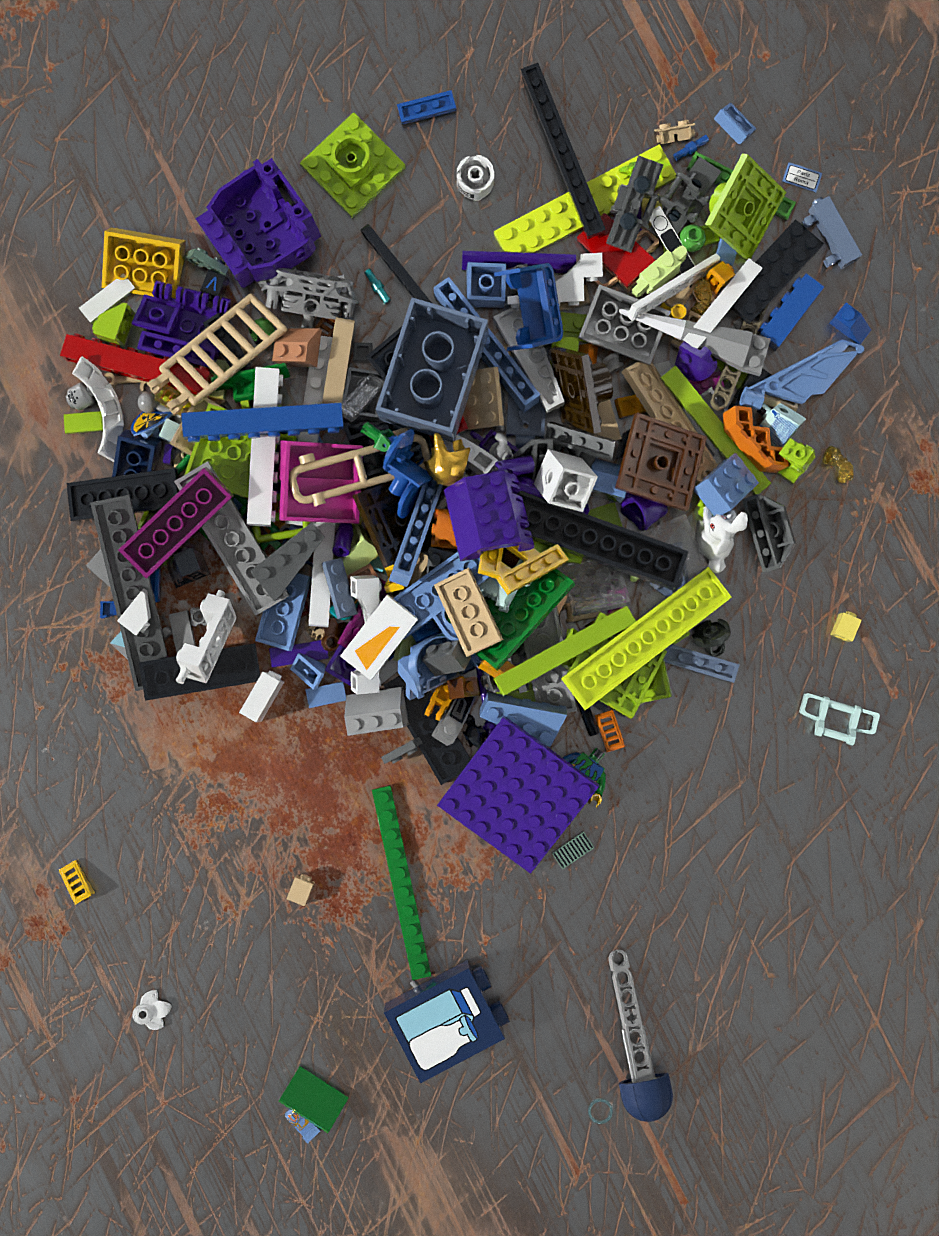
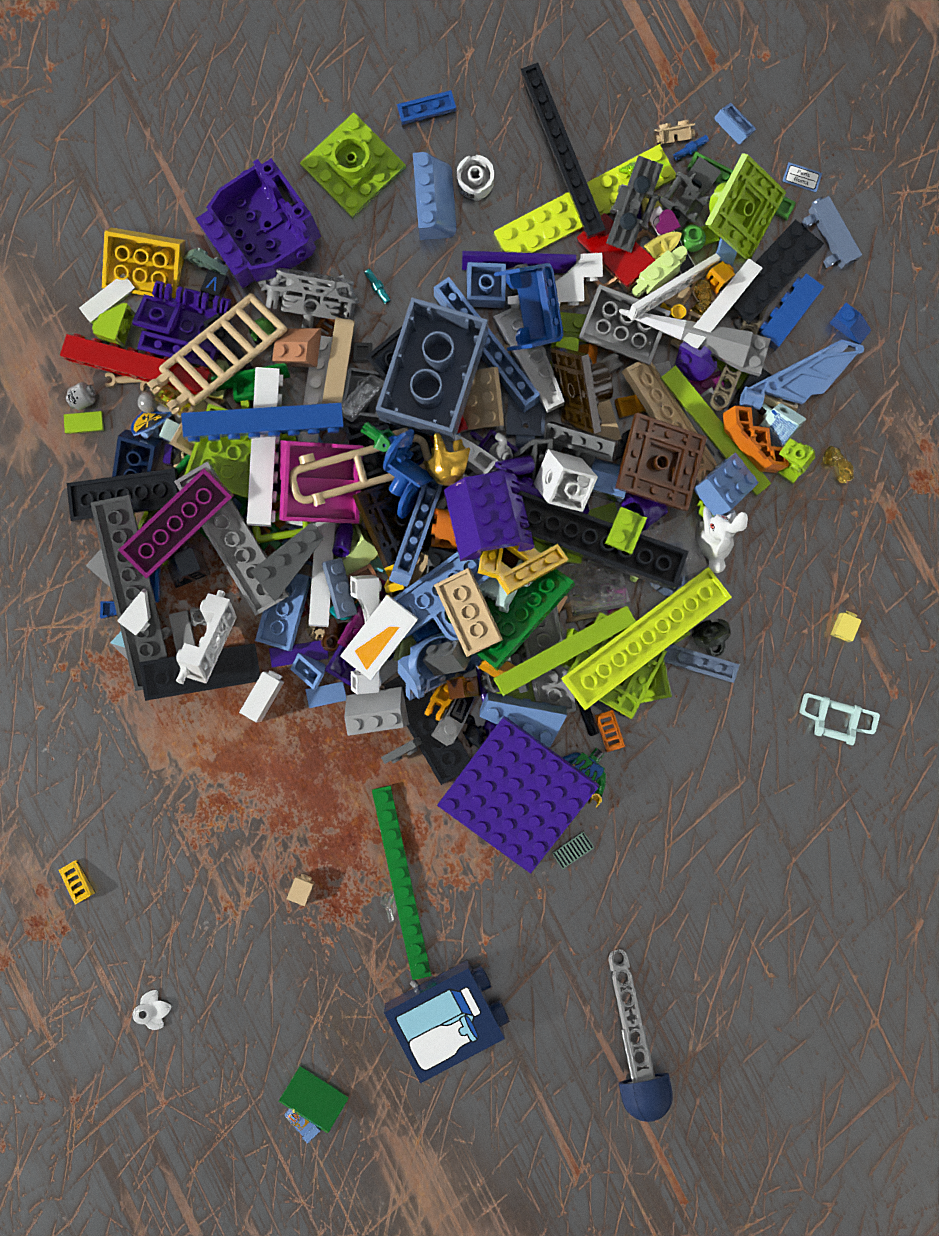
white tile [72,356,124,462] -> none
black beam [360,224,432,303] -> none
clear light blue piece [588,1099,613,1124] -> none
dark grey wedge [742,494,796,573] -> none
none -> clear hand [380,894,395,922]
none -> medium blue windscreen [413,152,457,240]
none -> lime plate [605,507,647,554]
none -> light yellow plate [644,232,682,260]
none -> magenta tile [656,209,681,235]

